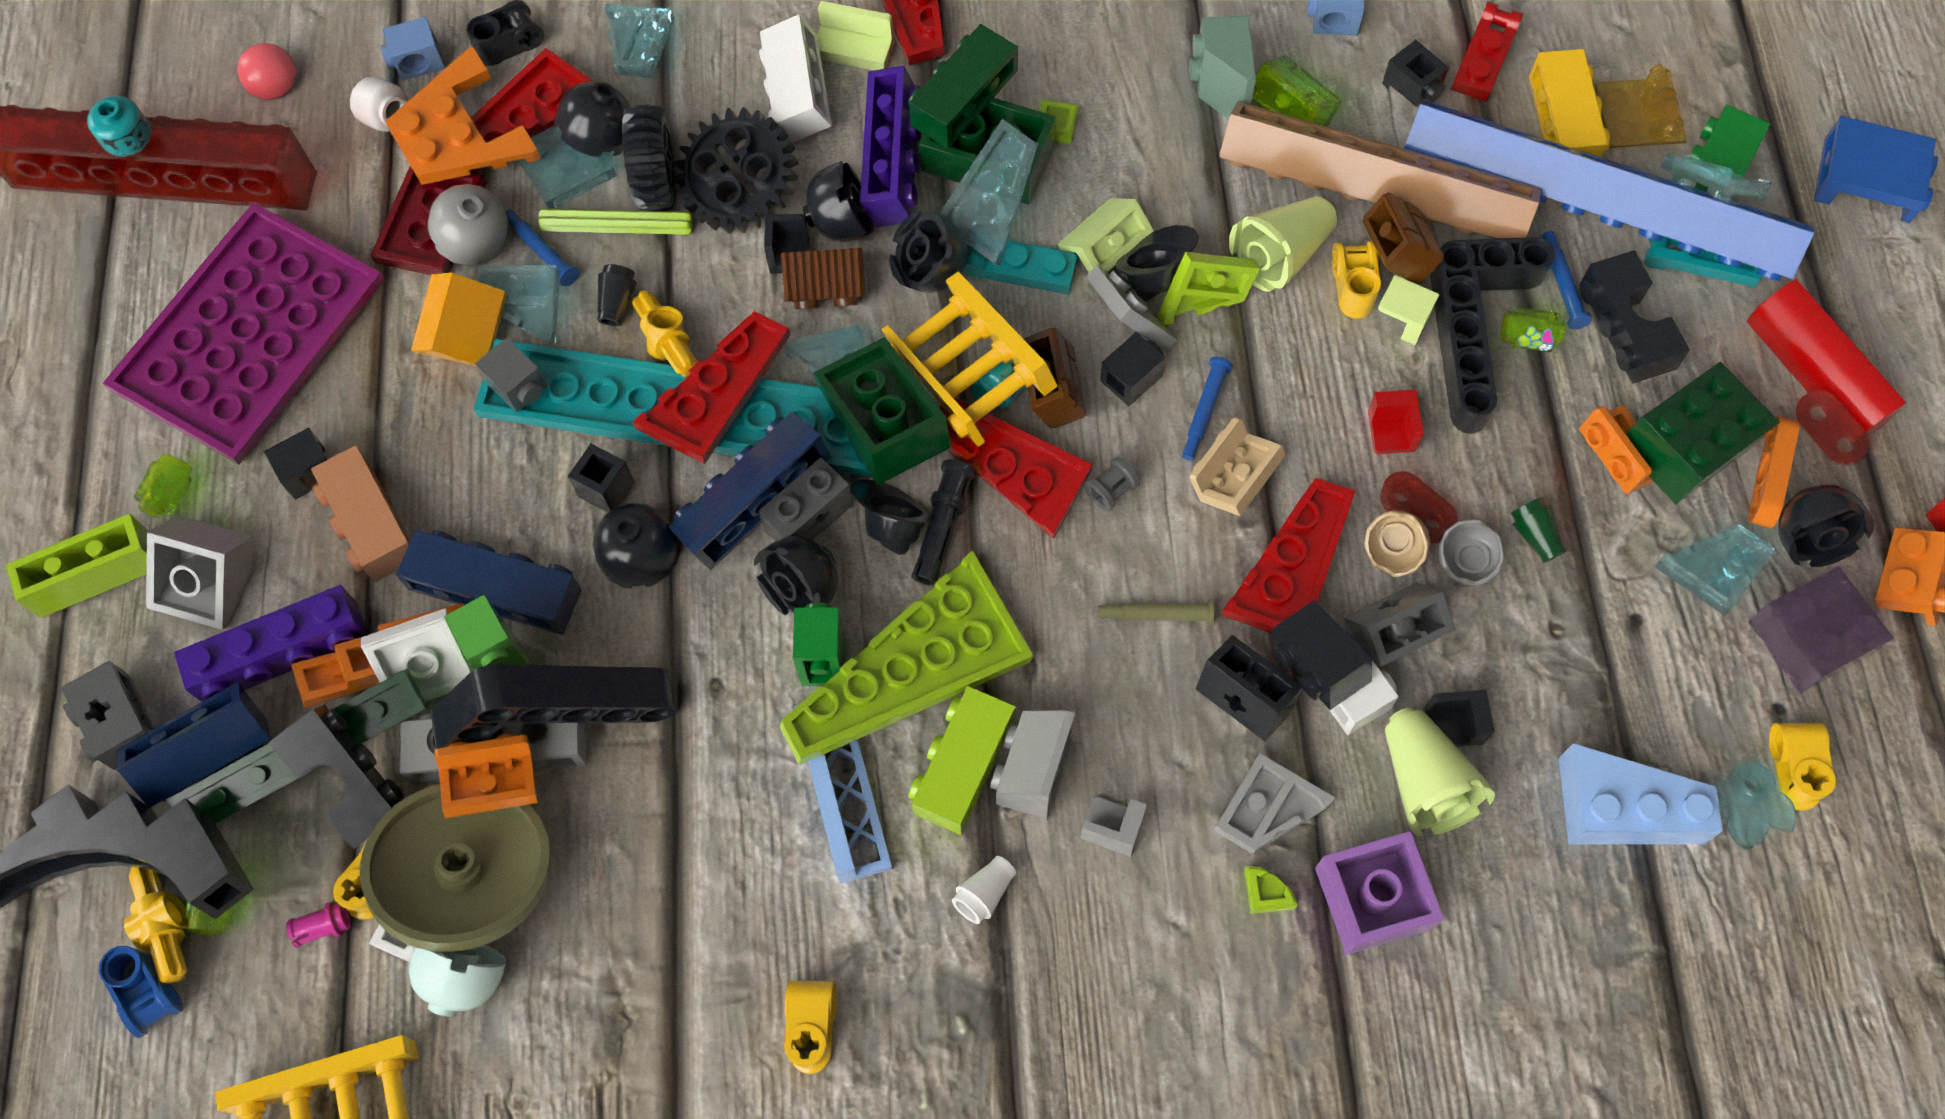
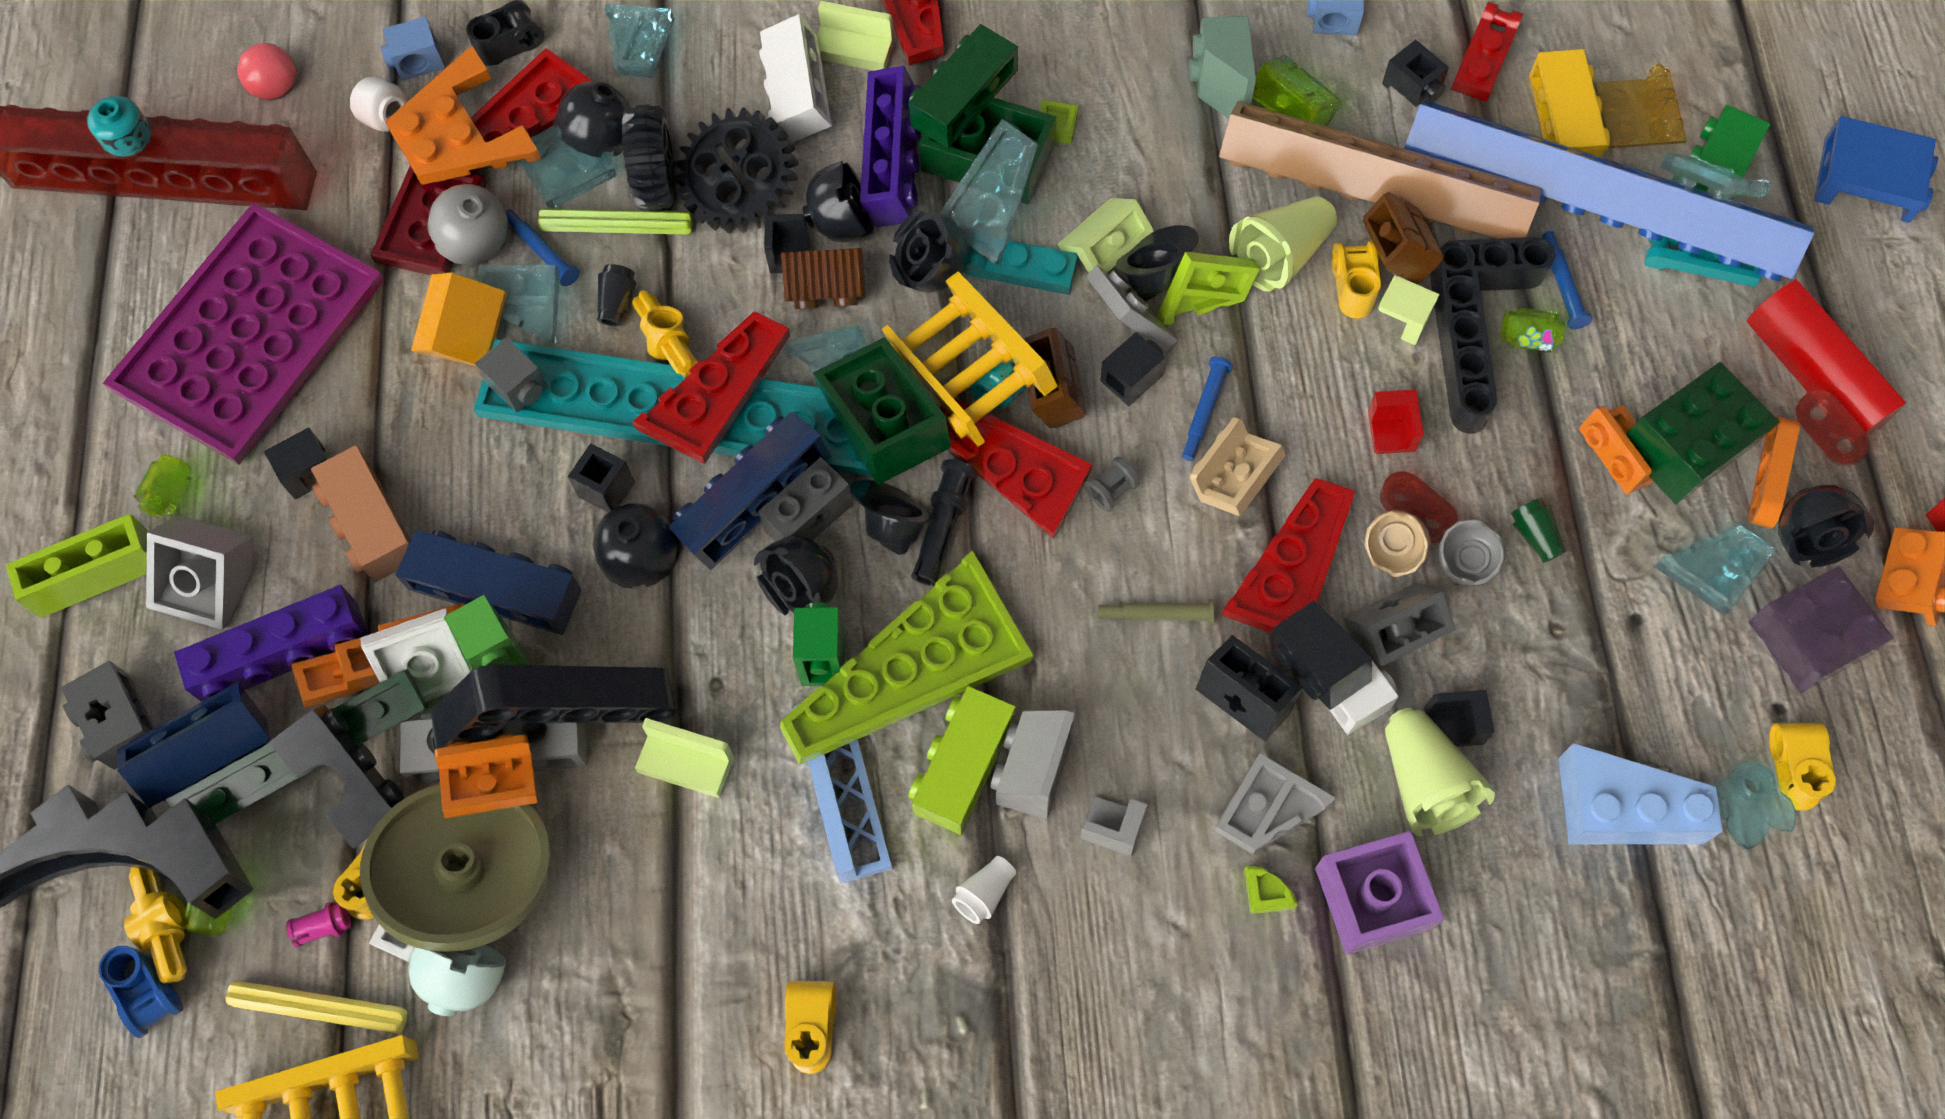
black arch [1579,250,1690,384] -> none
none -> light yellow axle [226,980,408,1034]
none -> yellowish green panel [635,718,734,798]

